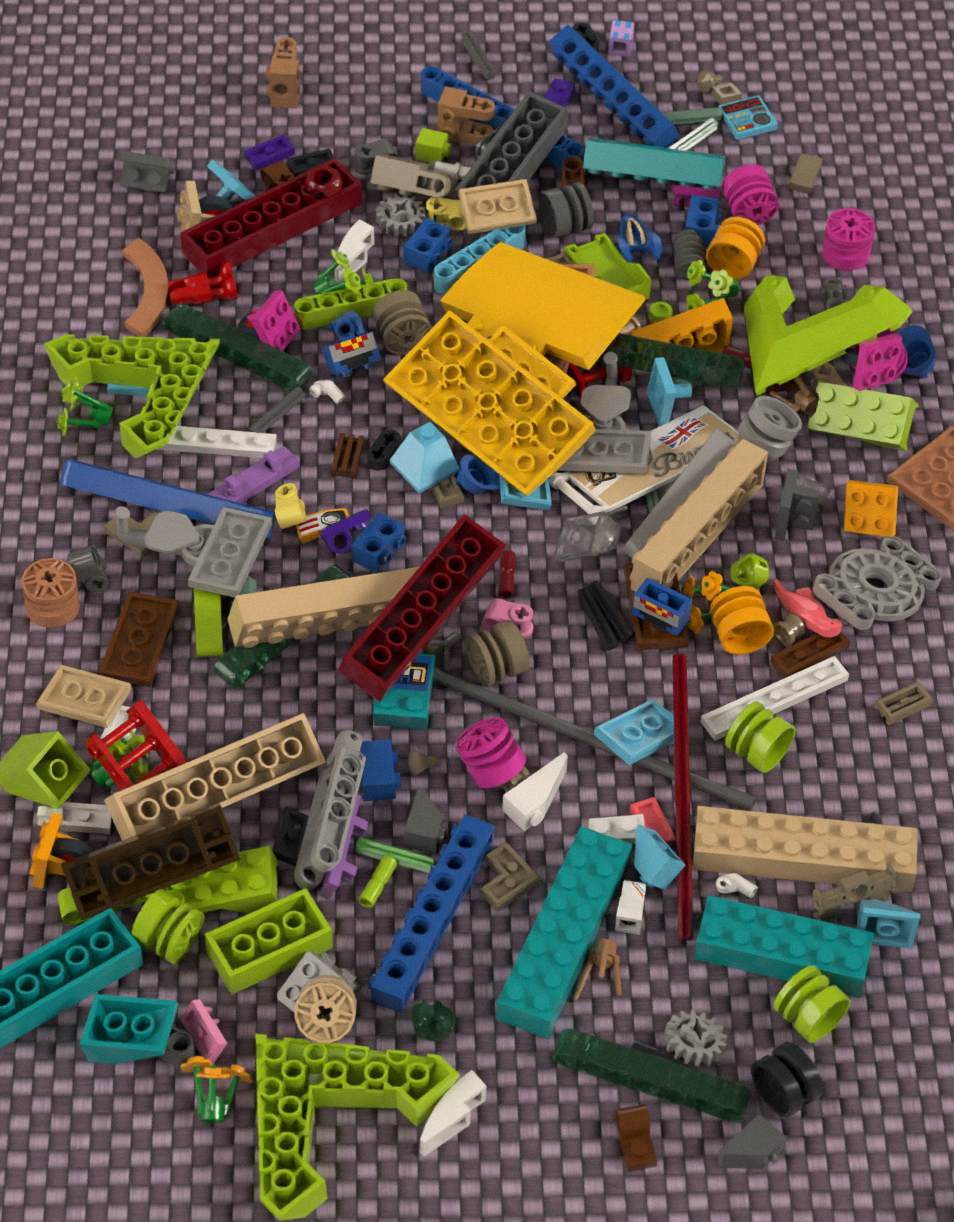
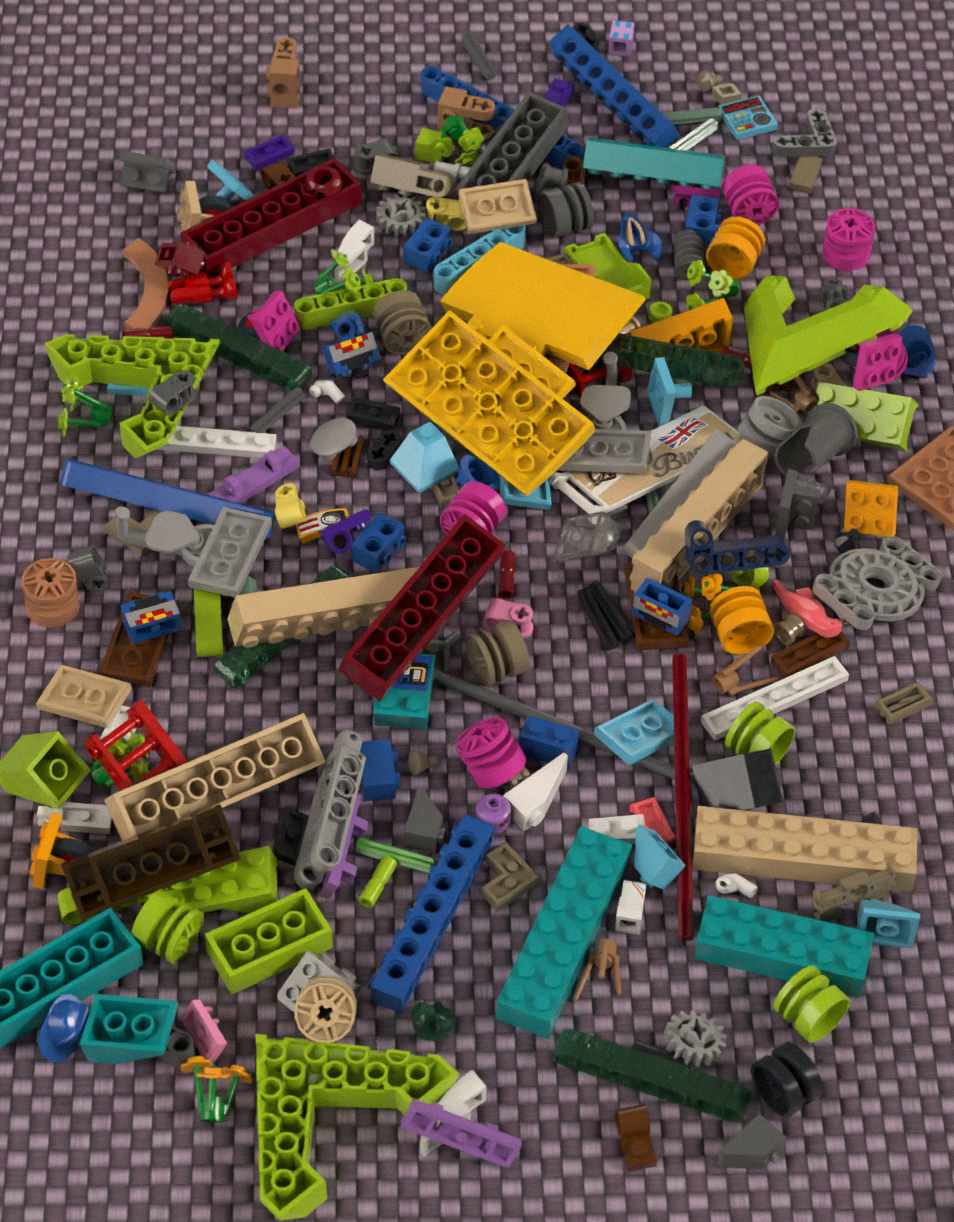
none -> blue piece [38,994,89,1062]
none -> brick [121,591,182,644]
none -> dark red piece [122,326,172,340]
none -> dark grey piece [149,370,197,415]
none -> dark red brick [155,241,205,278]
none -> light grey dish [310,418,358,460]
none -> black plate [346,397,400,430]
none -> medium lavender hinge [401,1099,521,1169]
none -> lime plant [429,116,484,167]
none -> dark pink wheel [440,481,506,535]
none -> medium lavender head [475,794,511,834]
none -> blue brick [519,716,579,769]
none -> dark grey piece [534,163,568,206]
none -> dark blue beam [685,520,790,575]
none -> slope [692,748,783,811]
none -> medium nougat plant [712,645,778,696]
none -> dark grey beam [772,109,837,157]
none -> dark grey piece [774,403,857,475]
none -> black rock [834,529,859,553]

